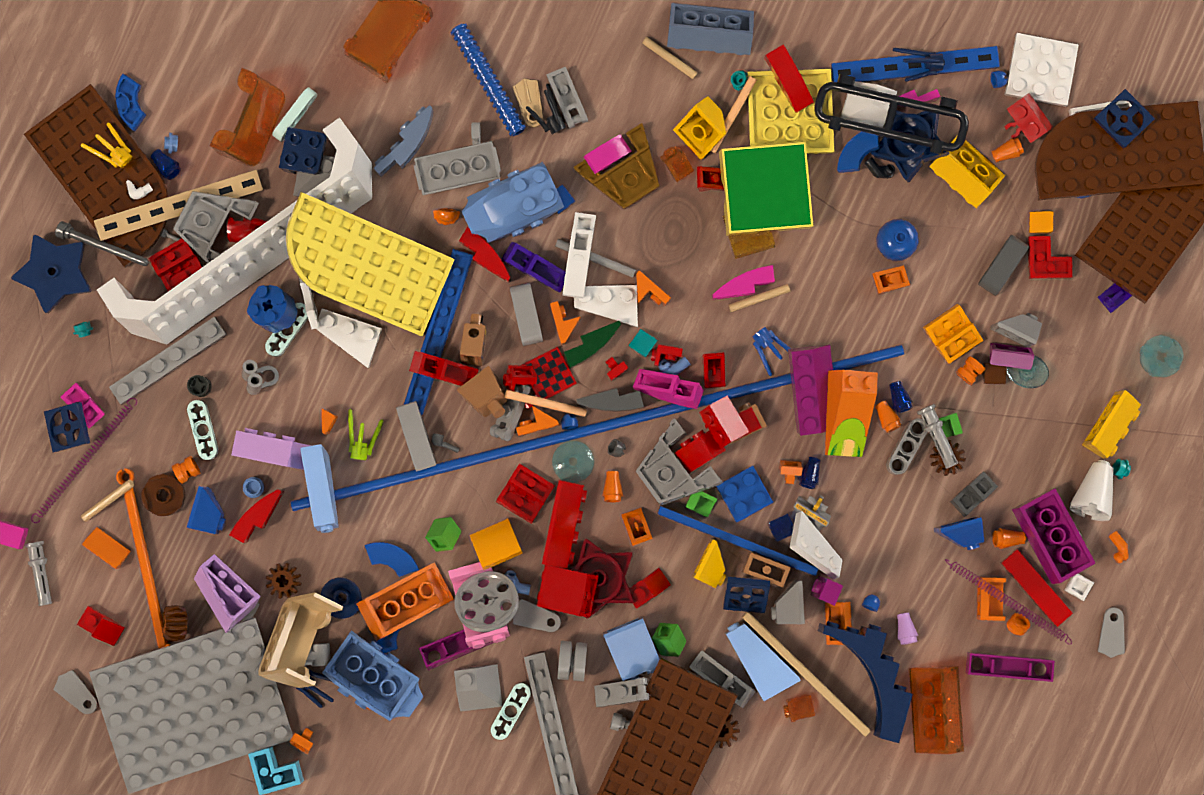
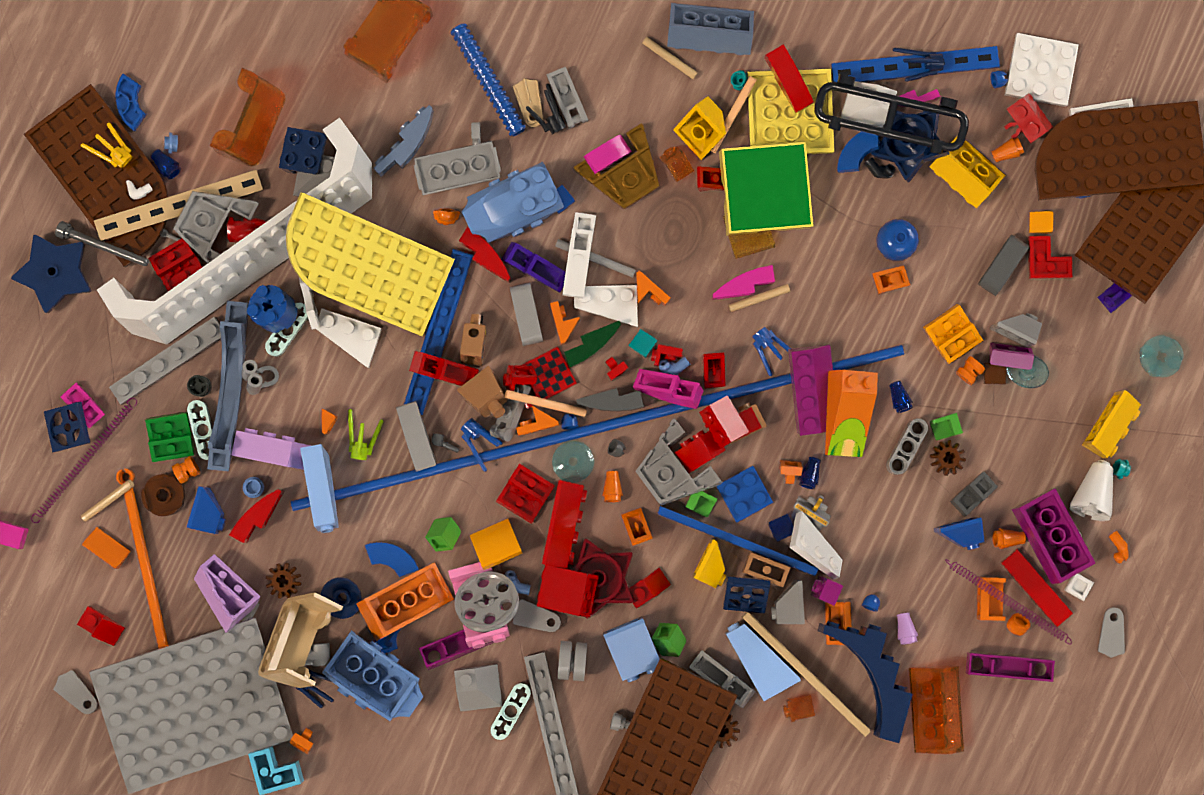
light grey pin [24,541,52,606] -> none
teal plate [73,321,93,338] -> none
reddish brown gear [162,605,188,641] -> none
light aqua beam [272,87,317,142] -> none
light grey plate [594,678,649,707] -> none
orange cone [875,400,902,433] -> none
light grey pin [917,404,958,468] -> none
dark blue piece [1094,89,1155,149] -> none
none -> green slope [145,412,194,462]
none -> sand blue slope [207,301,249,471]
none -> blue plant [461,418,502,472]

